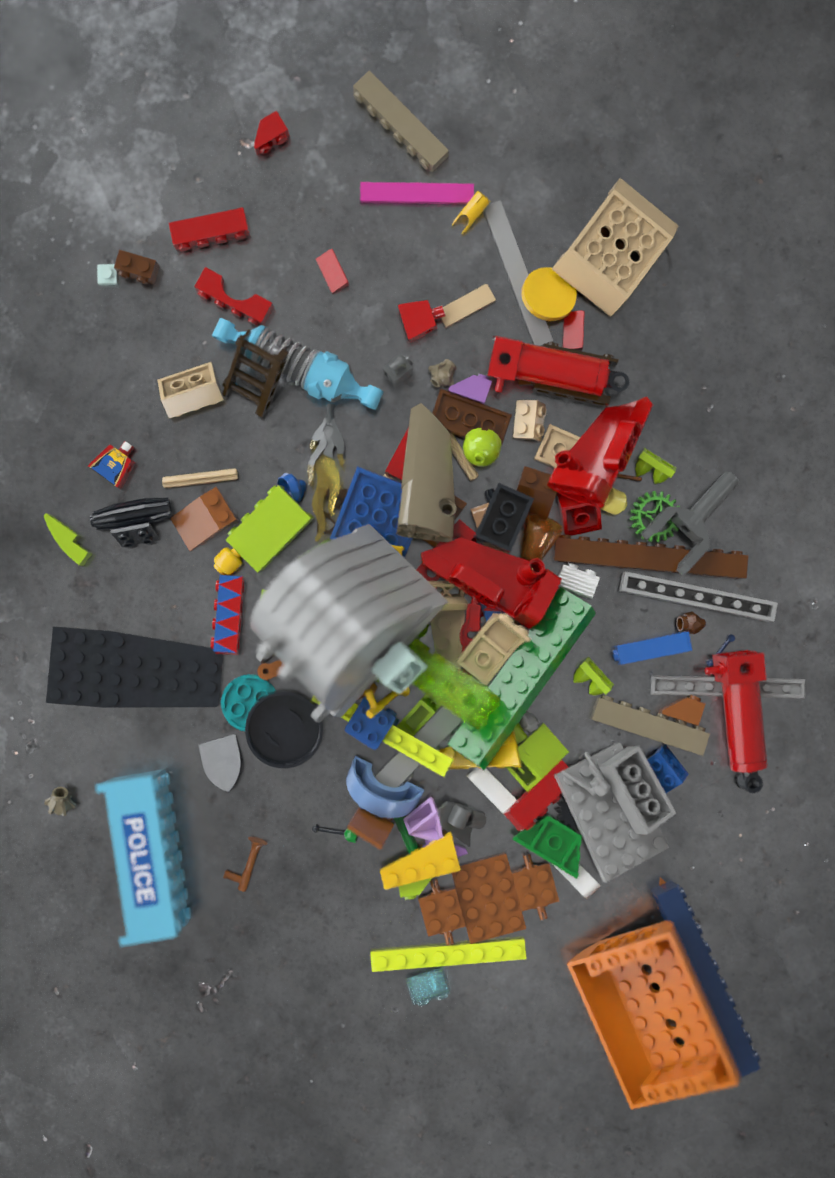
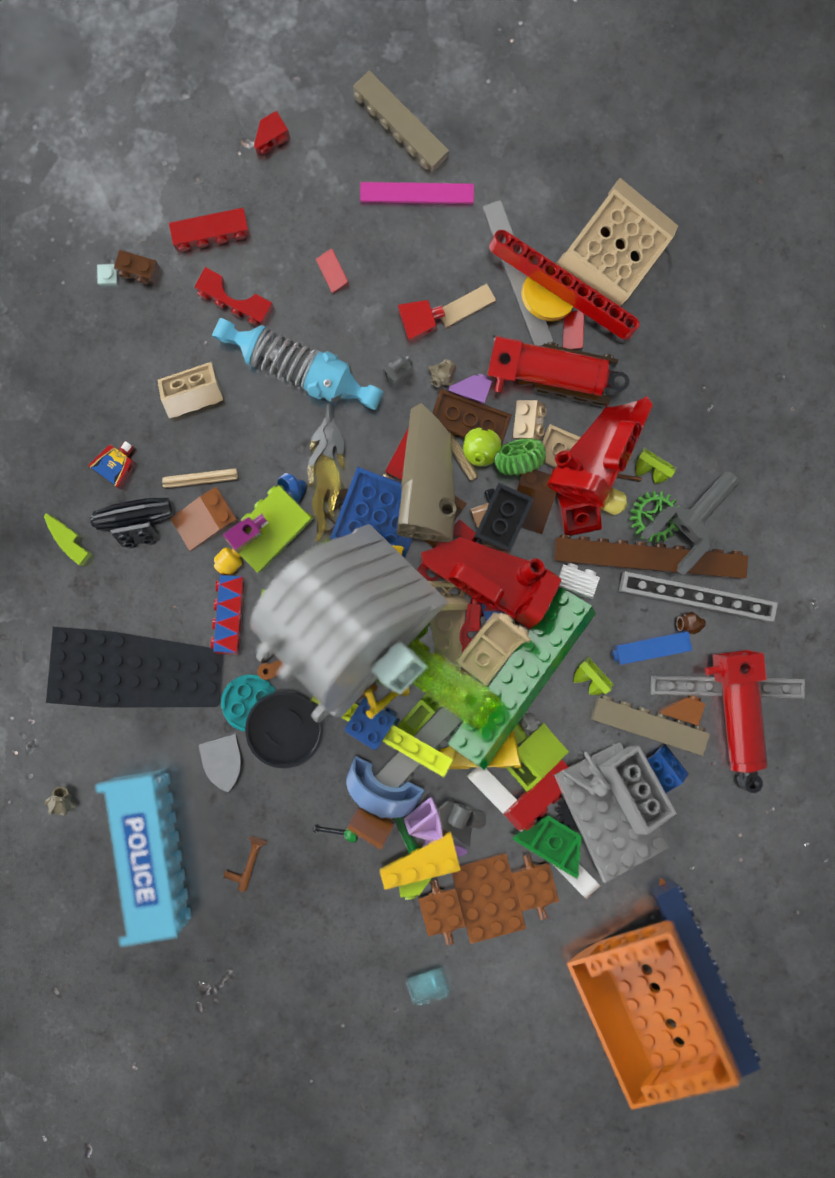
dark brown fence [222,329,289,417] -> none
neon yellow plate [370,938,526,972] -> none
yellow piece [452,191,491,234] -> none
clear orange cone [520,514,562,569] -> none
dark blue hinge [707,634,735,667] -> none
none -> magenta torso [223,514,268,553]
none -> red beam [489,230,640,340]
none -> bright green gear [494,438,546,476]

